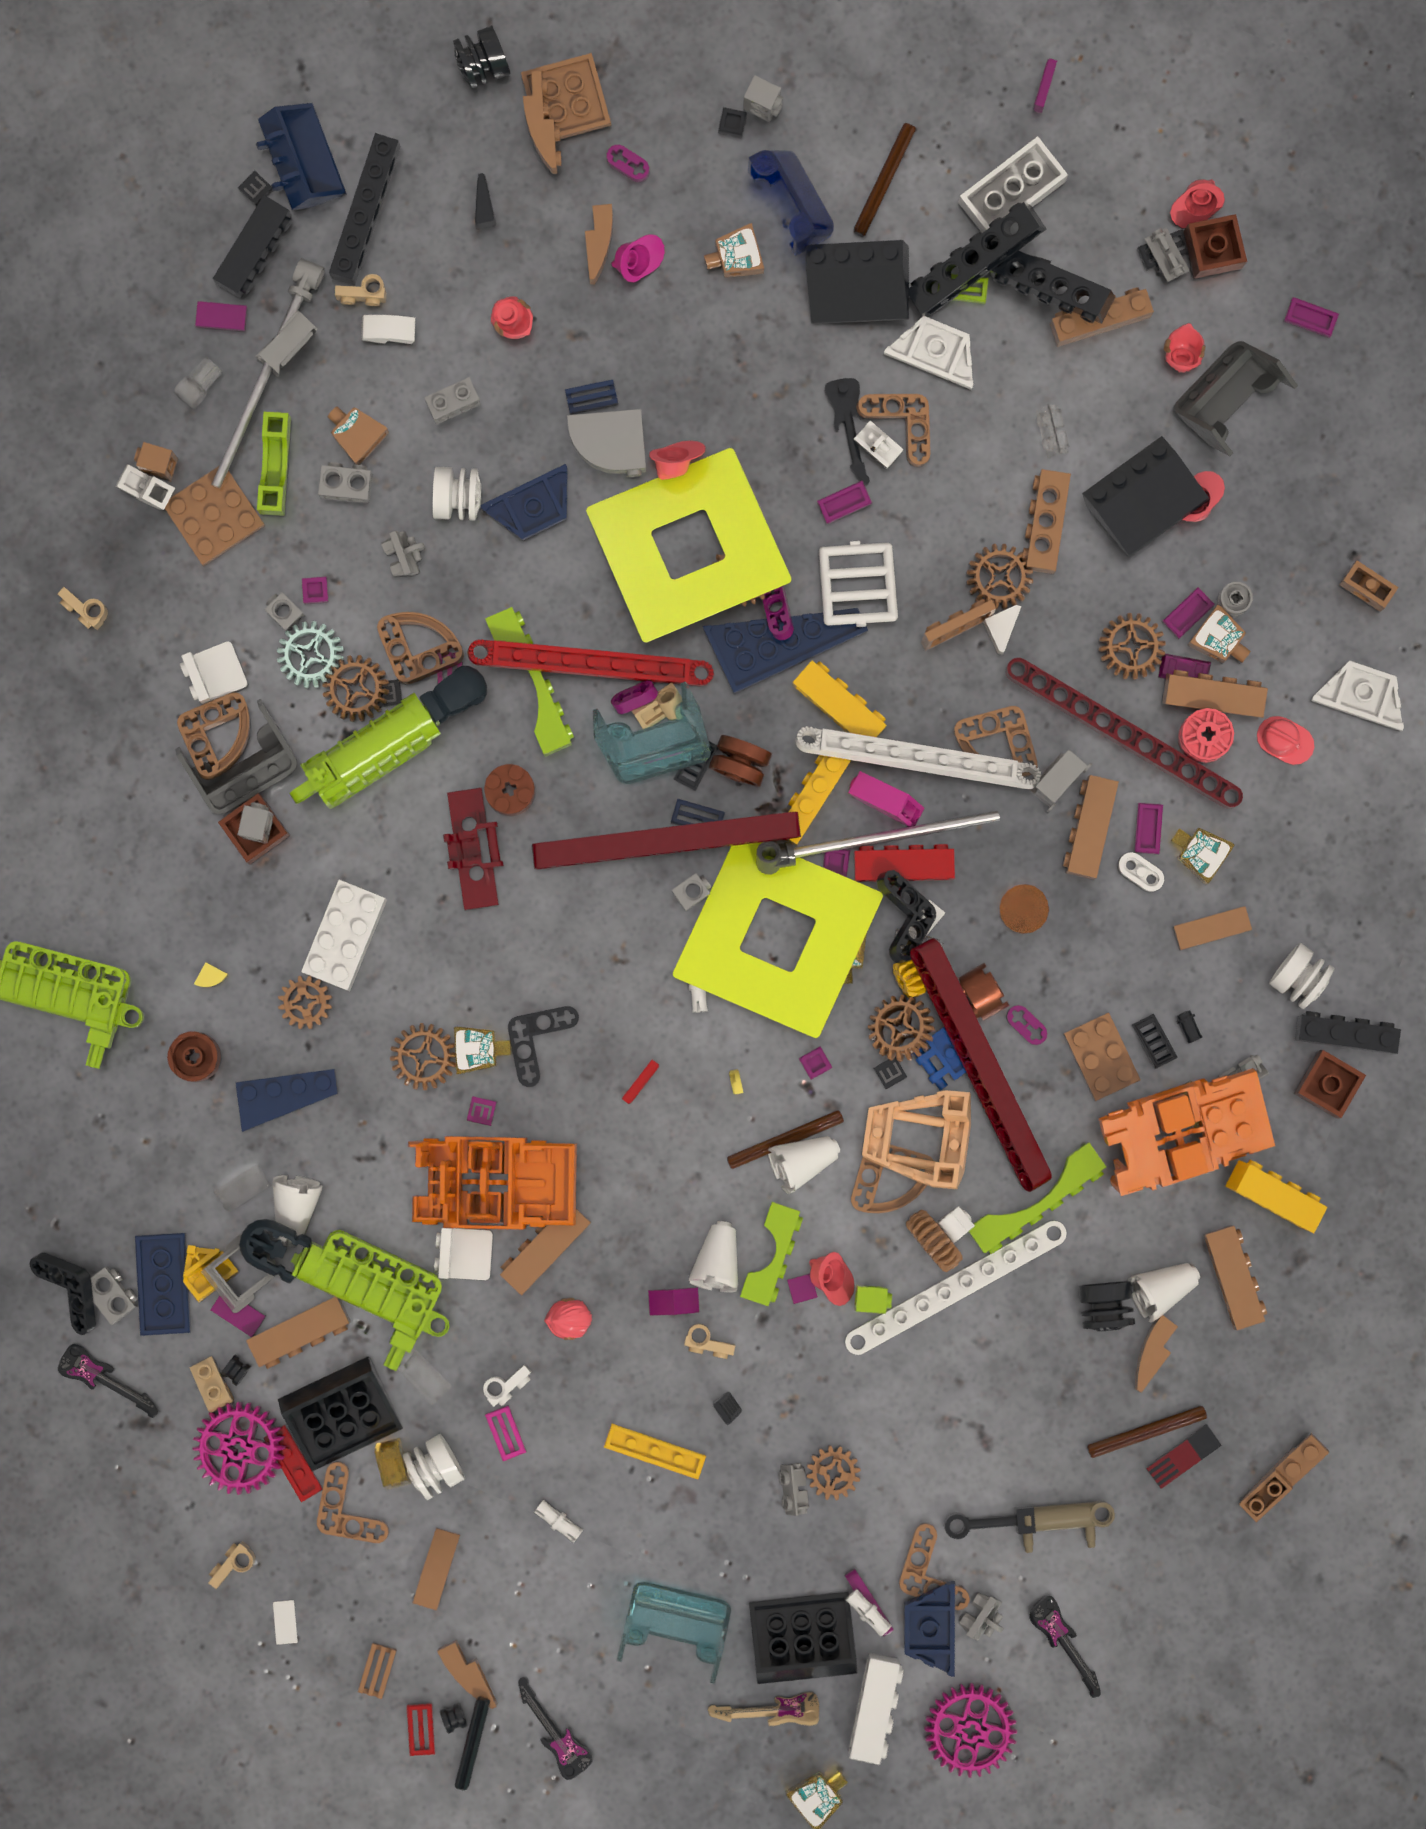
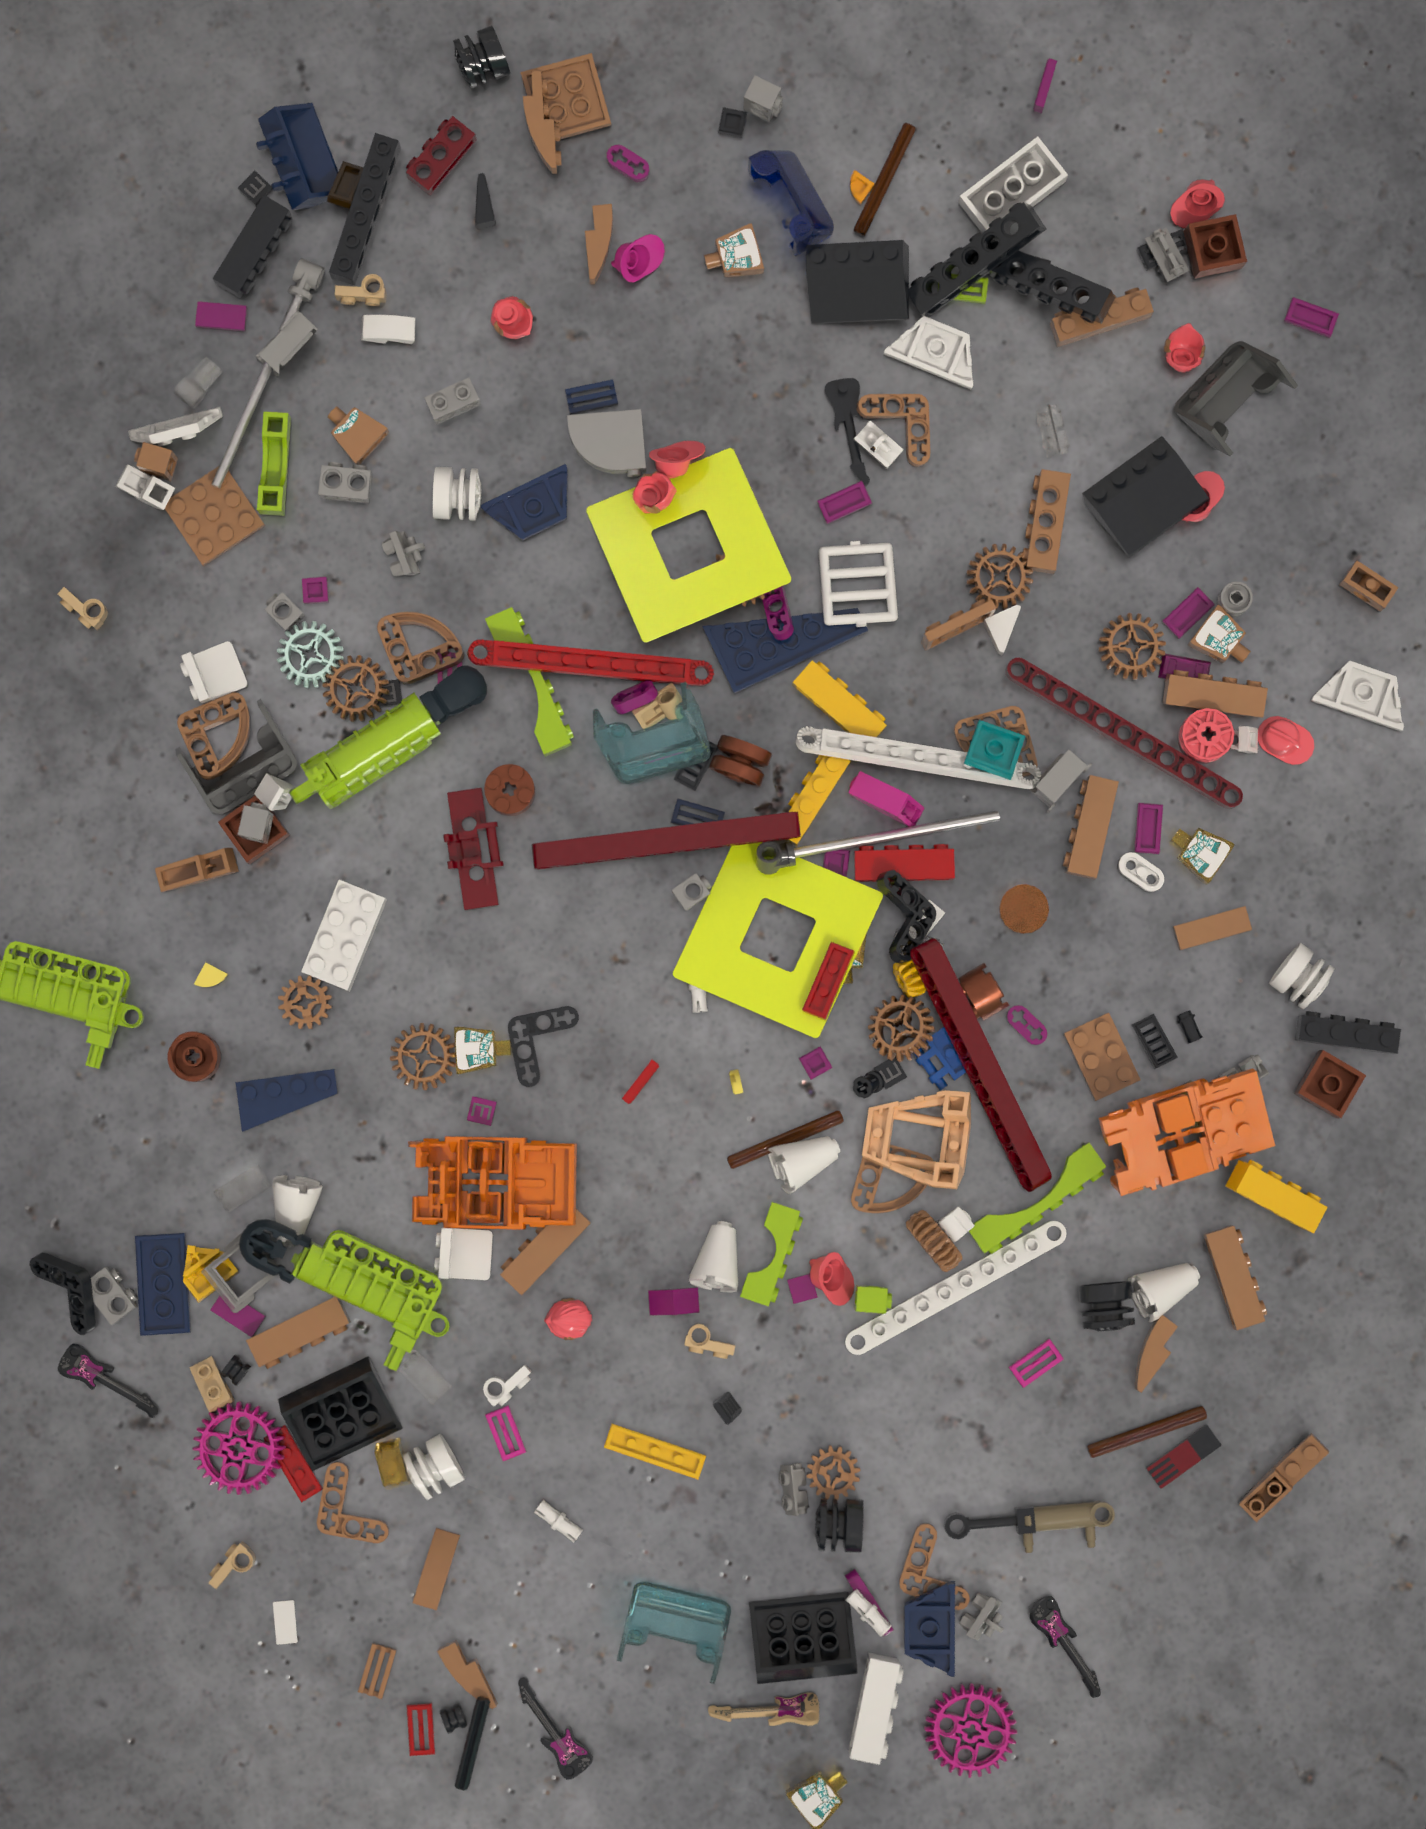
none -> white wing [128,407,223,446]
none -> medium nougat slope [155,848,239,892]
none -> white slope [254,773,296,811]
none -> dark brown tile [327,161,364,209]
none -> dark red brick [406,116,477,196]
none -> coral hair [632,471,677,514]
none -> red tile [802,942,855,1021]
none -> black wheel [815,1498,863,1553]
none -> light orange tile [850,170,875,205]
none -> black bush [853,1071,884,1098]
none -> teal tile [964,720,1025,780]
none -> dark pink tile [1009,1339,1064,1388]
none -> white tile [1230,726,1258,754]

